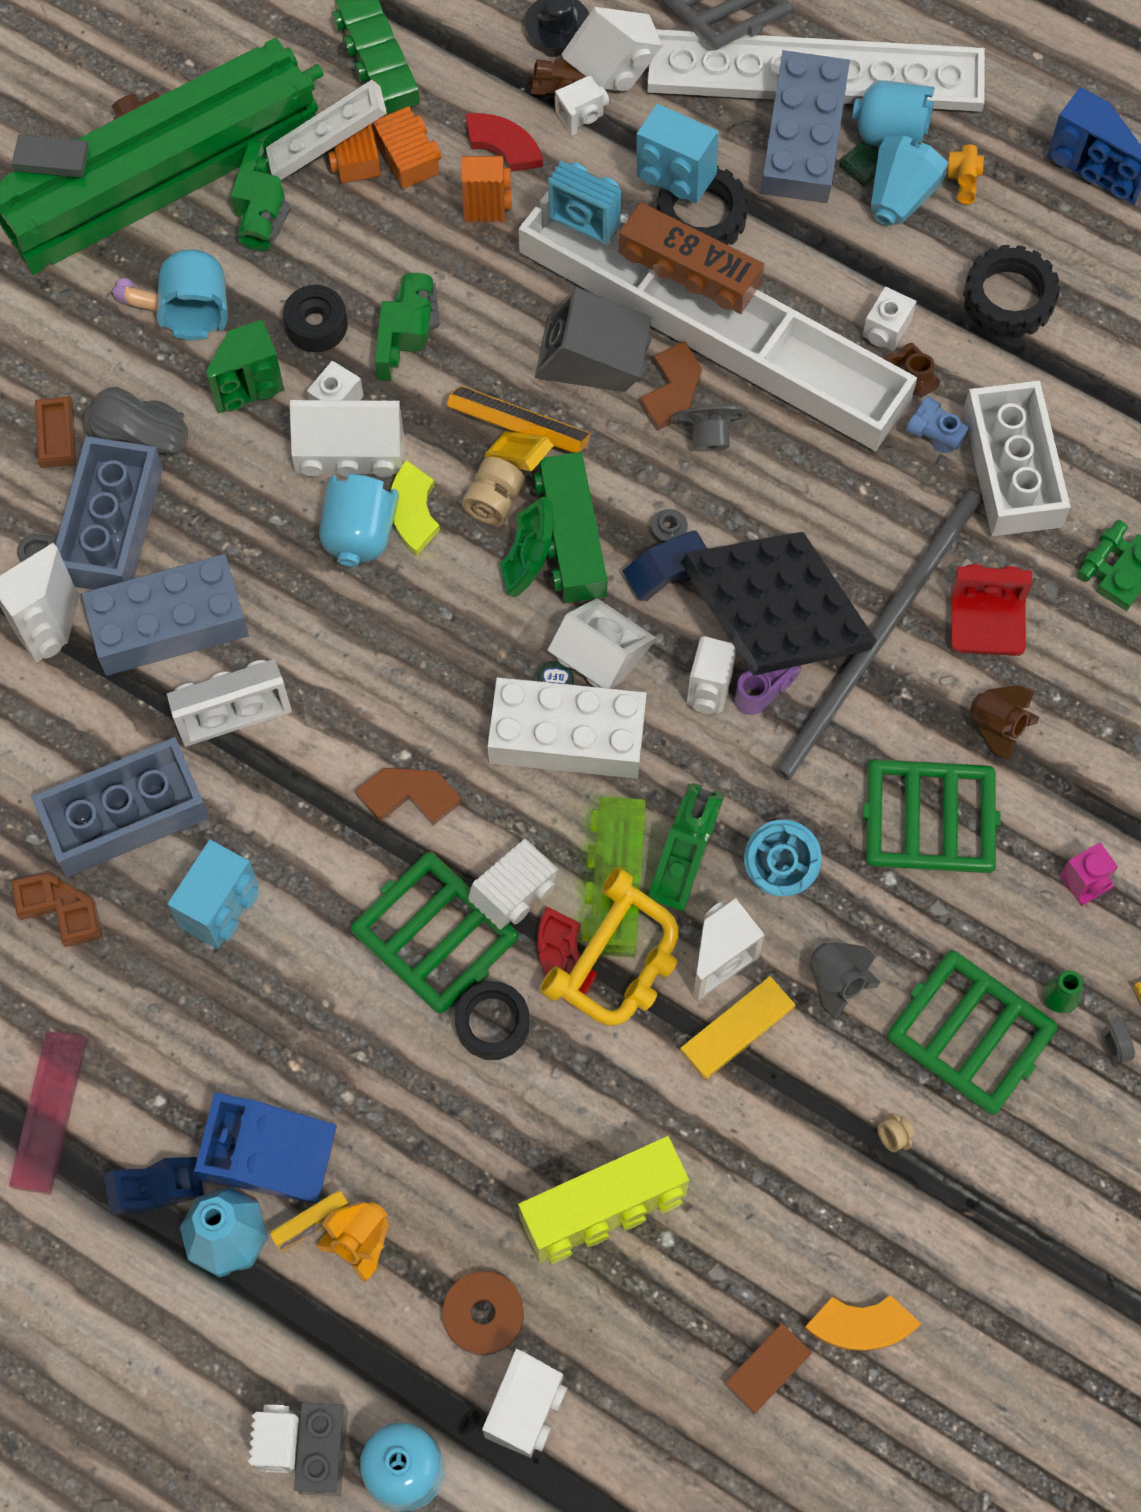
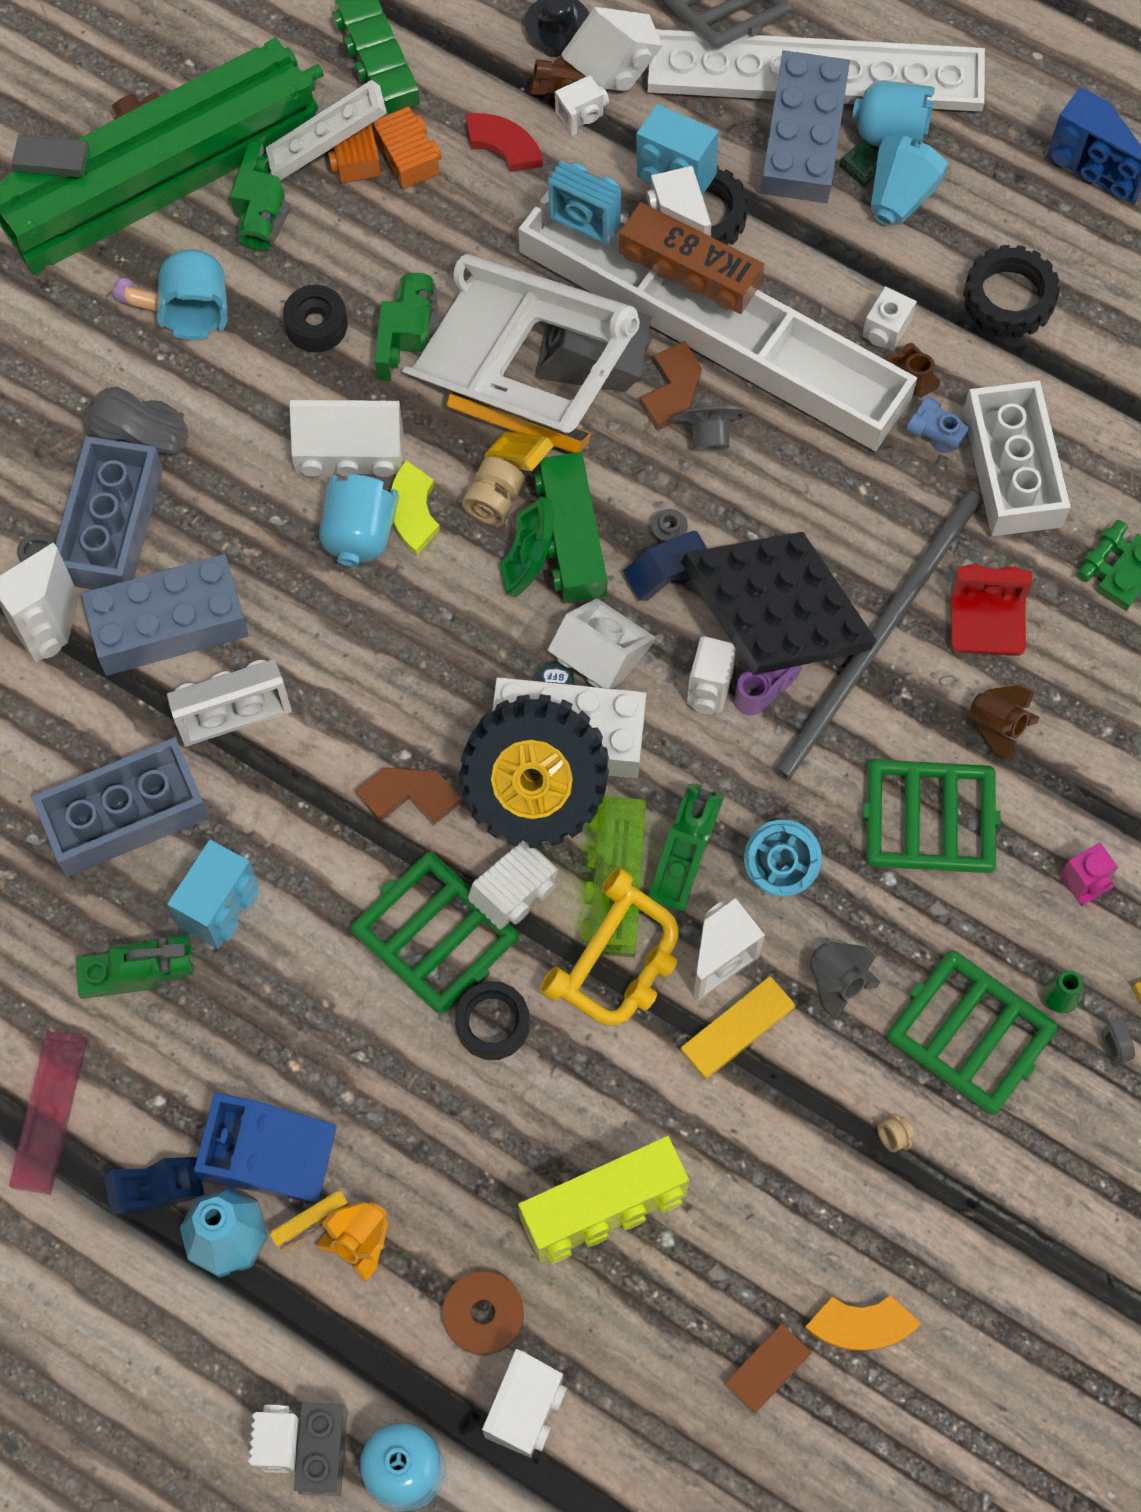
dark orange tile [11,872,103,947] -> none
dark orange tile [35,396,76,468] -> none
green slope [206,320,285,414] -> none
white brick [306,361,363,401] -> none
orange brick [461,156,512,223] -> none
red tile [538,906,597,1010] -> none
light orange plate [948,144,984,205] -> none
none -> green plate [76,935,194,999]
none -> white piece [402,254,640,433]
none -> black wheel [459,694,609,848]
none -> white slope [646,166,711,237]

